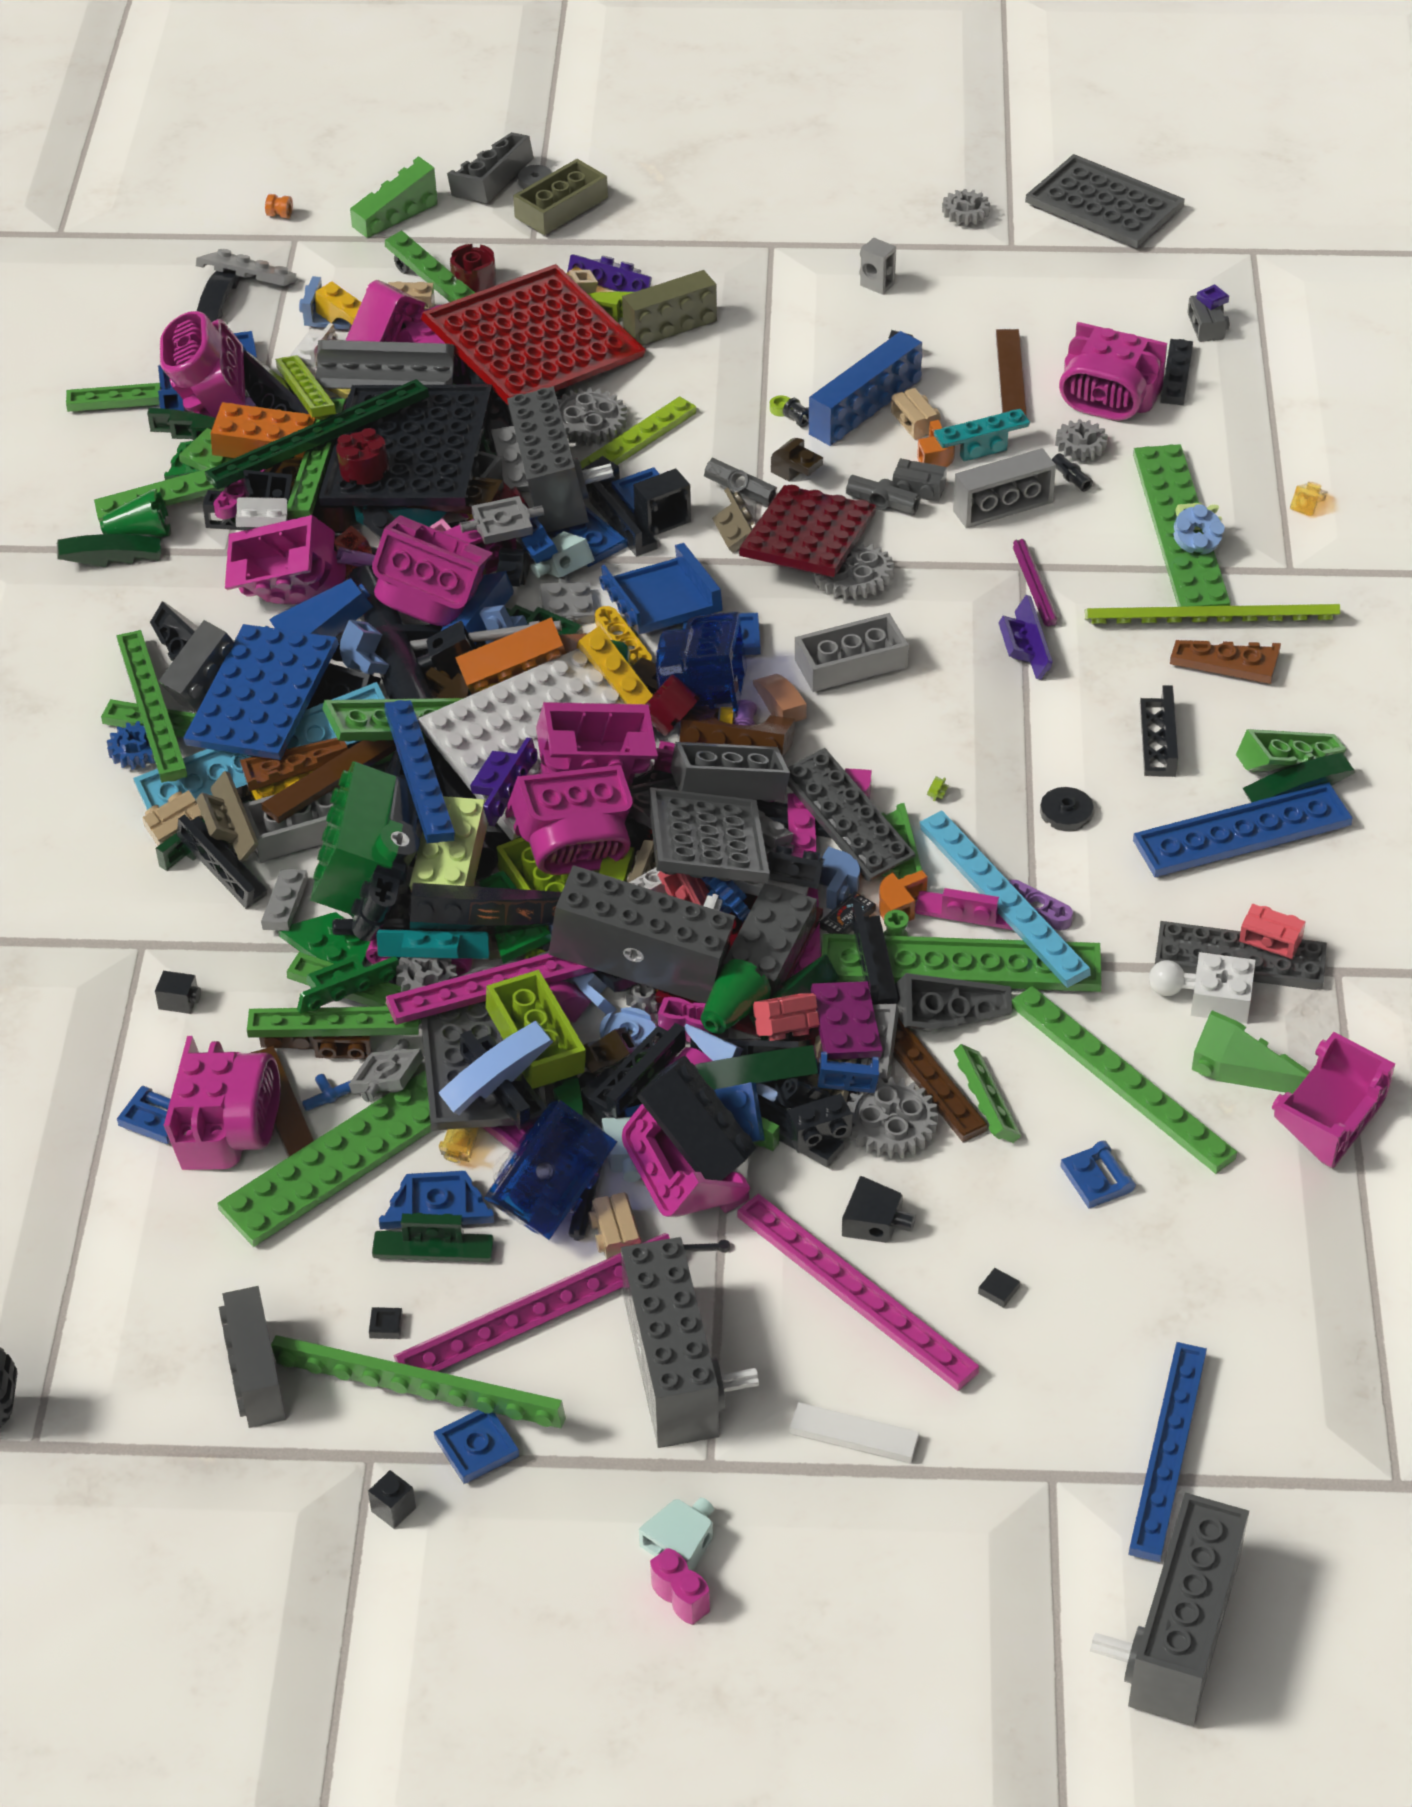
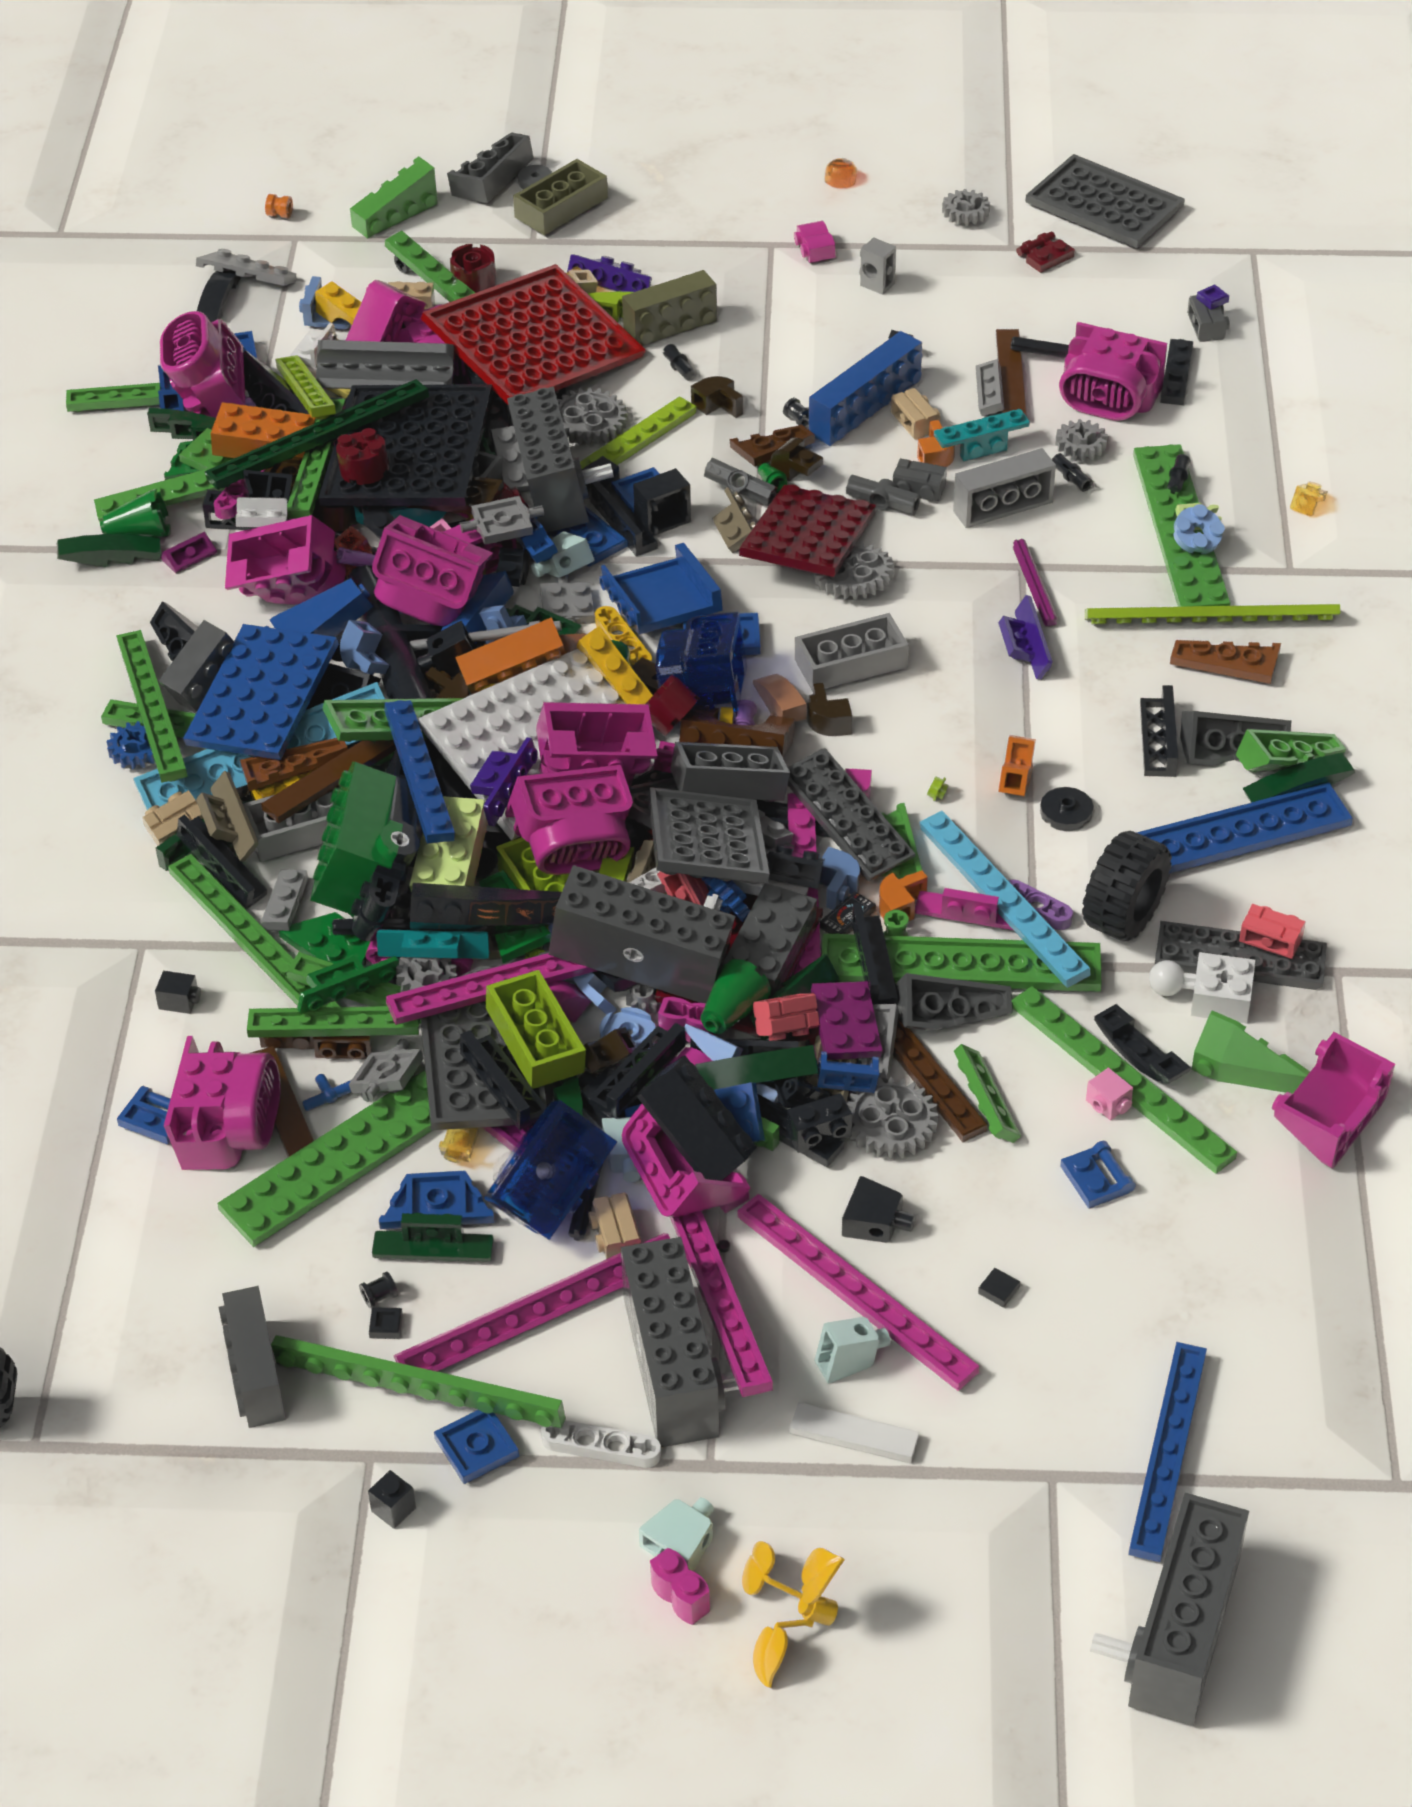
light blue slope [438,1021,553,1115] -> none
lime tile [769,395,793,417] -> none
none -> magenta slope [161,531,218,573]
none -> bright green plate [168,854,340,1007]
none -> black bush [359,1271,398,1308]
none -> white beam [541,1420,661,1468]
none -> black axle [663,344,695,380]
none -> dark pink plate [670,1211,773,1398]
none -> dark brown brick [691,376,743,418]
none -> reddish brown wing [729,425,815,467]
none -> yellow plant [742,1541,845,1688]
none -> green cone [758,463,787,493]
none -> dark pink brick [794,220,836,263]
none -> dark brown brick [807,683,852,736]
none -> light aqua torso [814,1317,890,1384]
none -> clear orange hair [825,158,857,188]
none -> light grey plate [976,359,1004,416]
none -> orange brick [998,735,1036,796]
none -> black axle [1010,336,1069,358]
none -> dark red plate [1016,231,1075,273]
none -> black tyre [1082,831,1172,942]
none -> bright pink brick [1086,1067,1133,1121]
none -> black slope [1094,1004,1191,1084]
none -> black axle [1167,454,1191,494]
none -> dark grey wedge [1180,711,1292,766]

